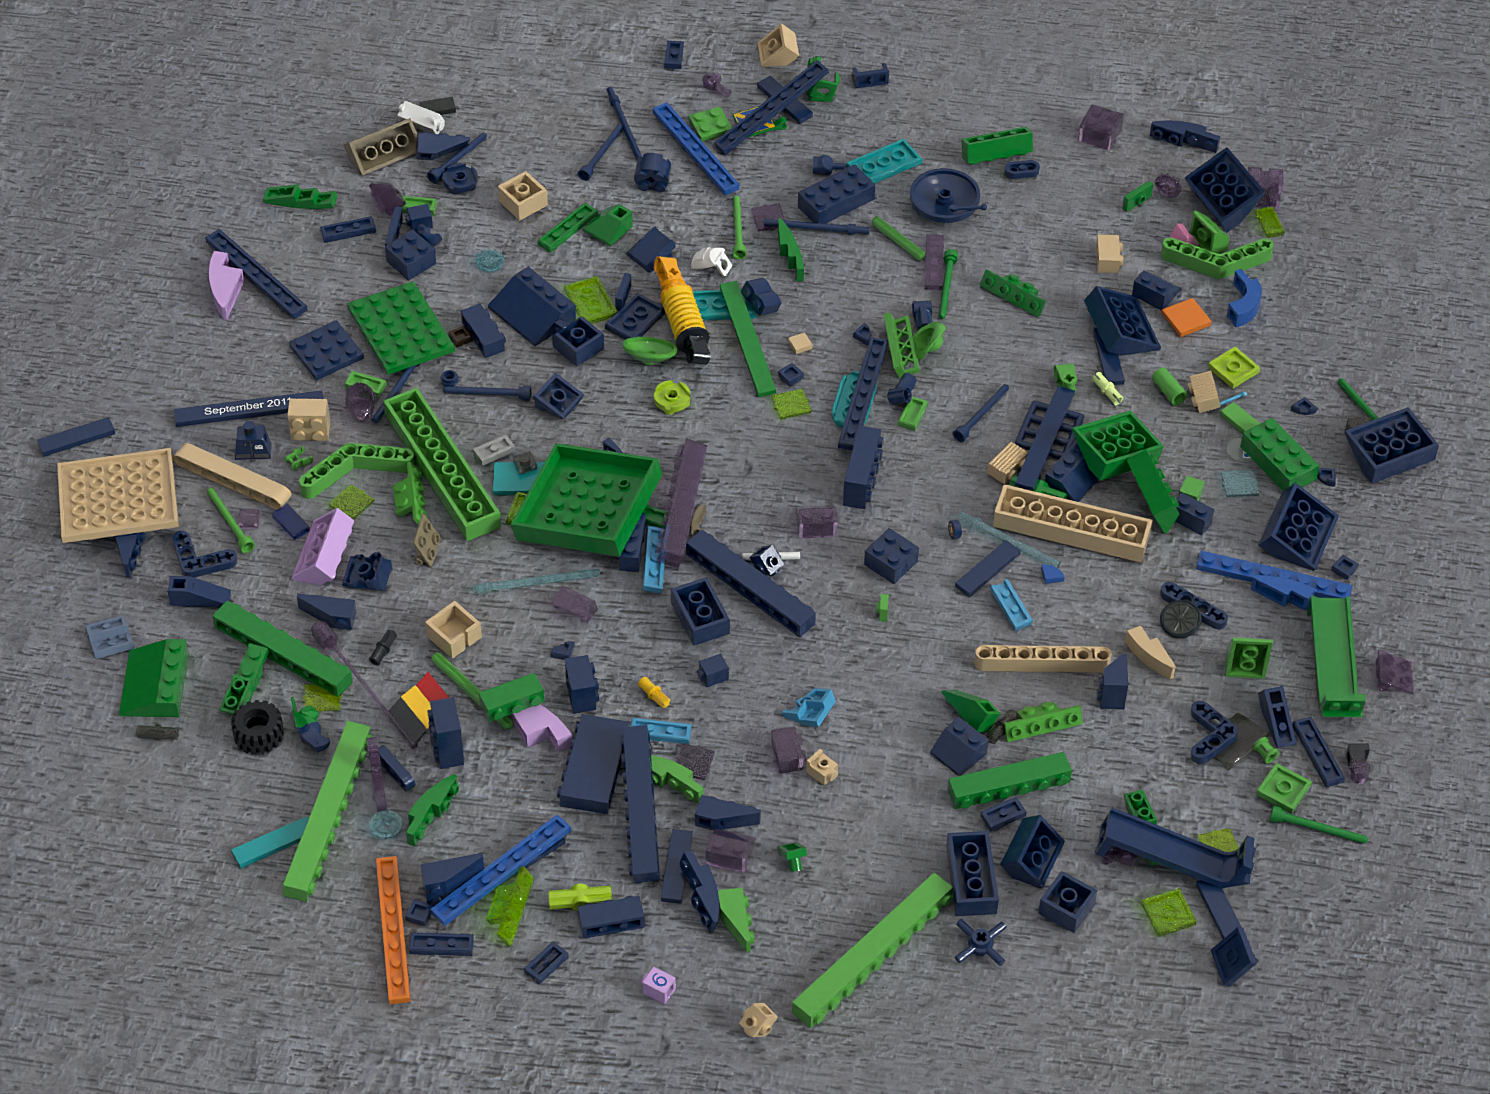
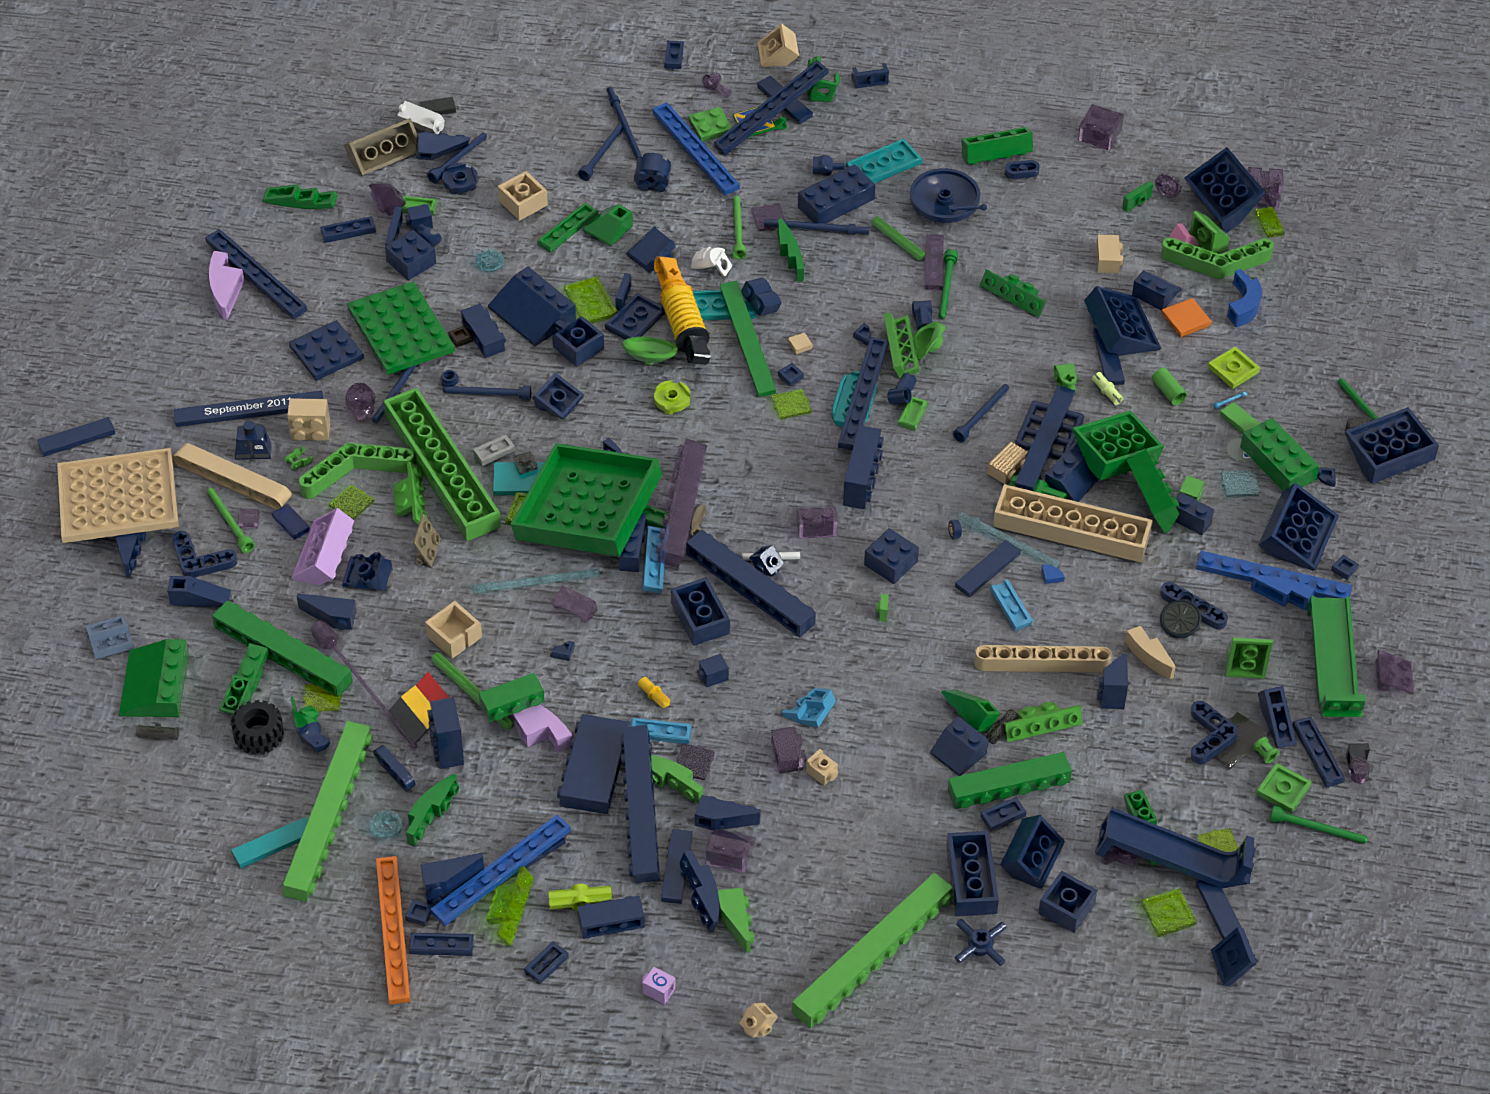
bright green plate [345,371,386,398] -> none
clear purple beam [367,736,388,812] -> none
black axle [369,629,397,666] -> none
dark blue brick [565,655,599,714] -> none
green tile [777,842,807,872] -> none
dark blue slope [1150,120,1221,153] -> none
tan brick [1188,370,1221,413] -> none
dark blue tile [1291,397,1318,415] -> none

